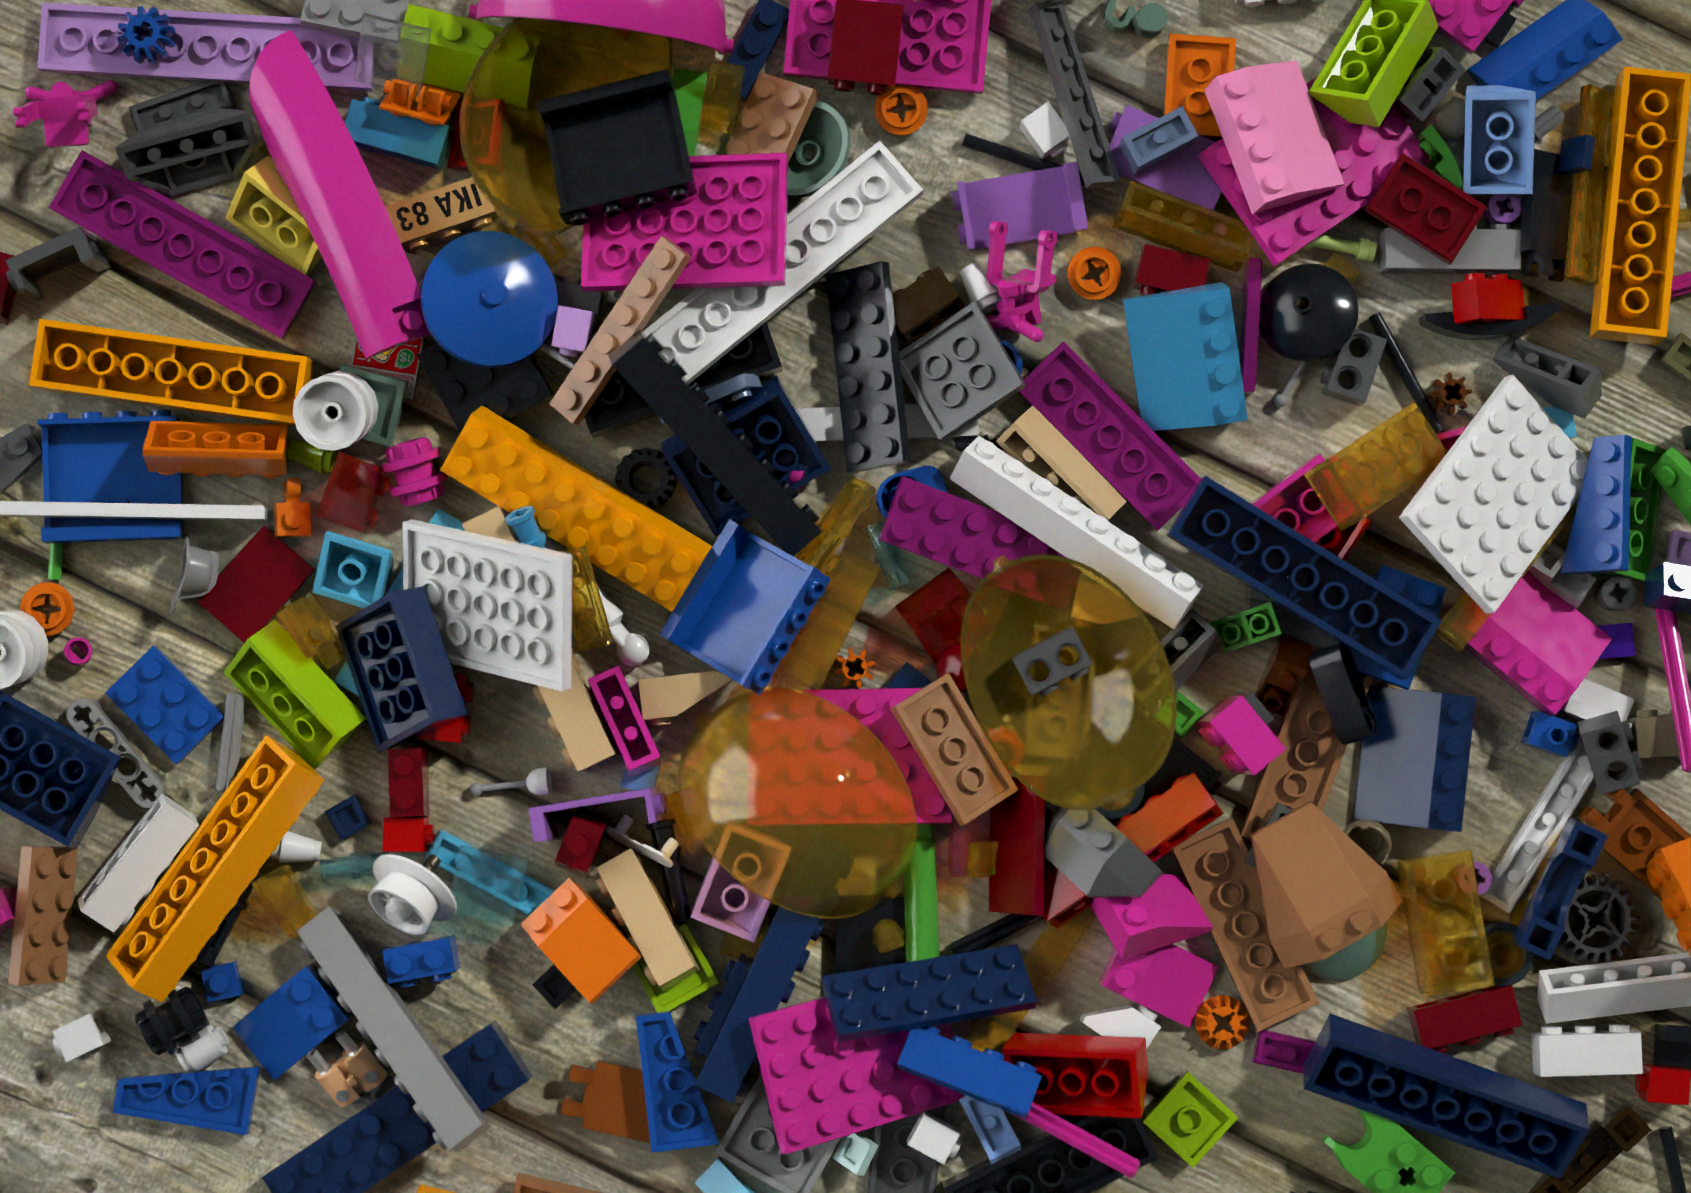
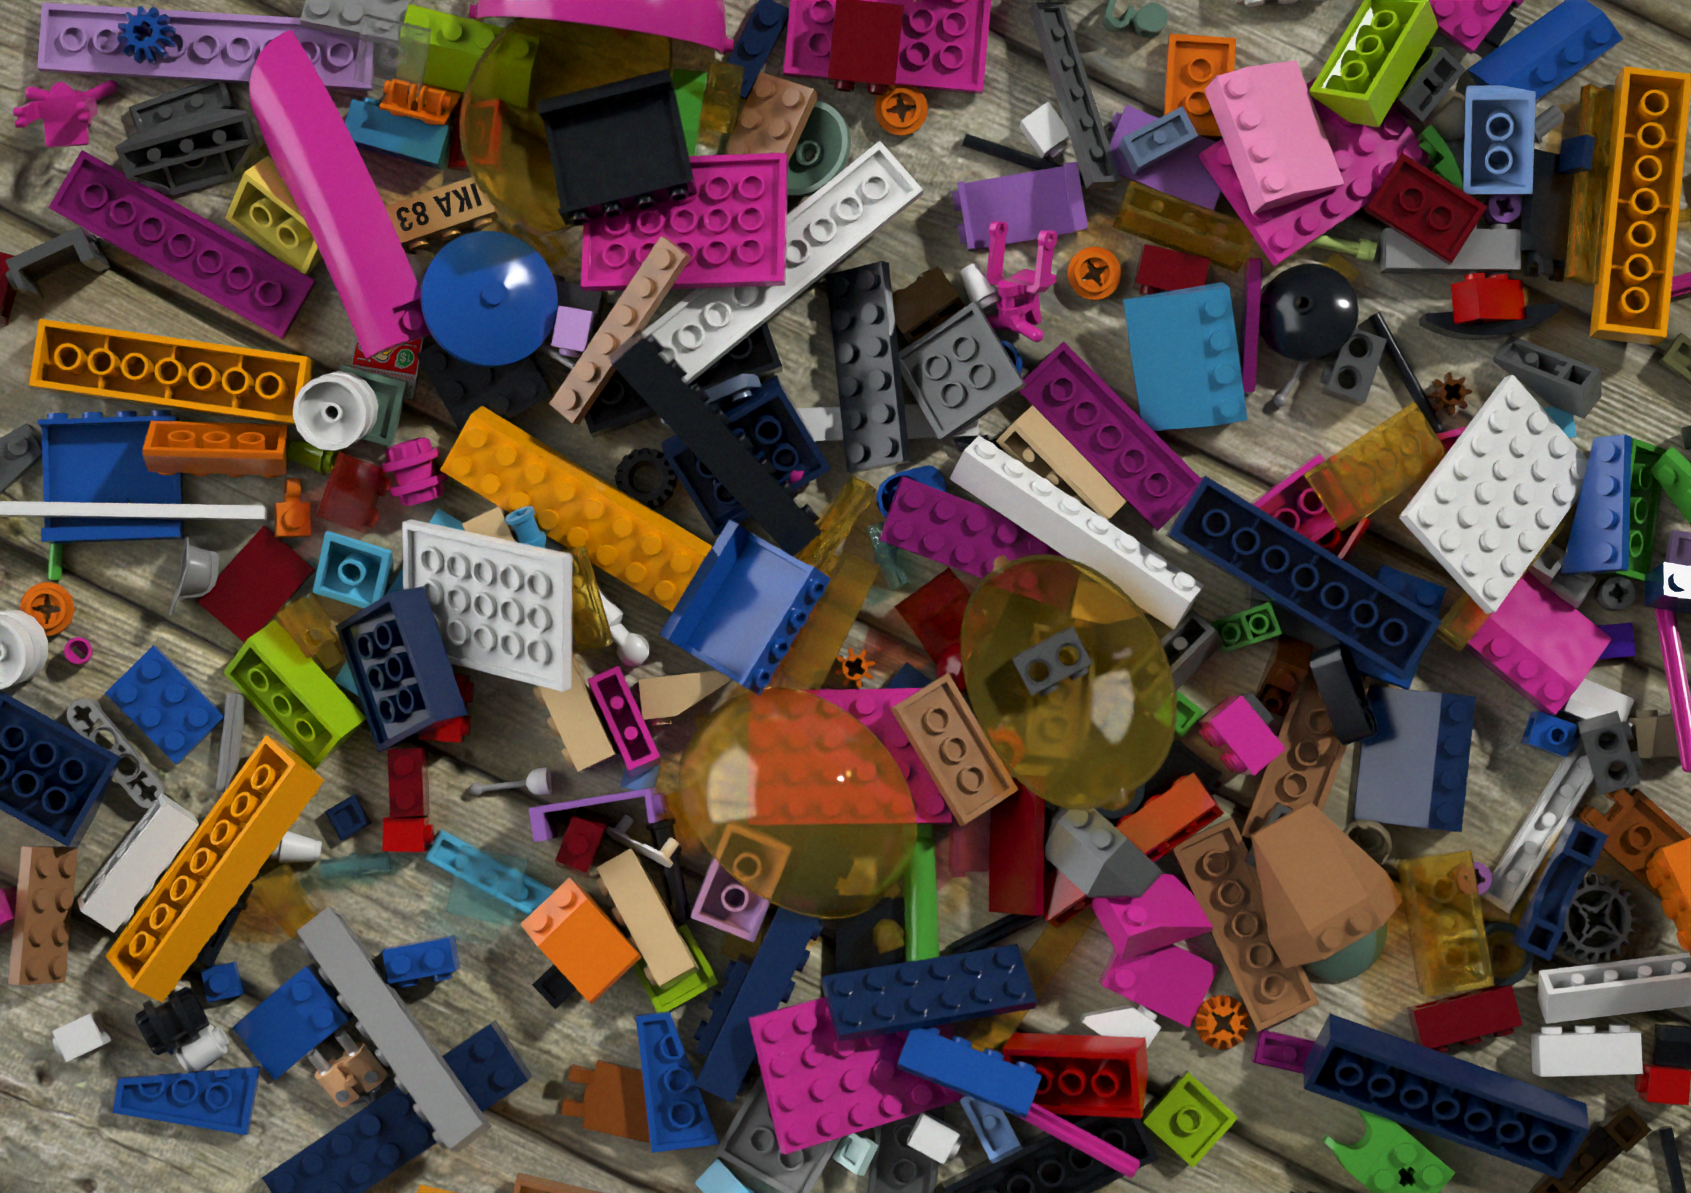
white piece [368,854,457,935] -> none
clear yellow tile [965,840,998,878] -> none

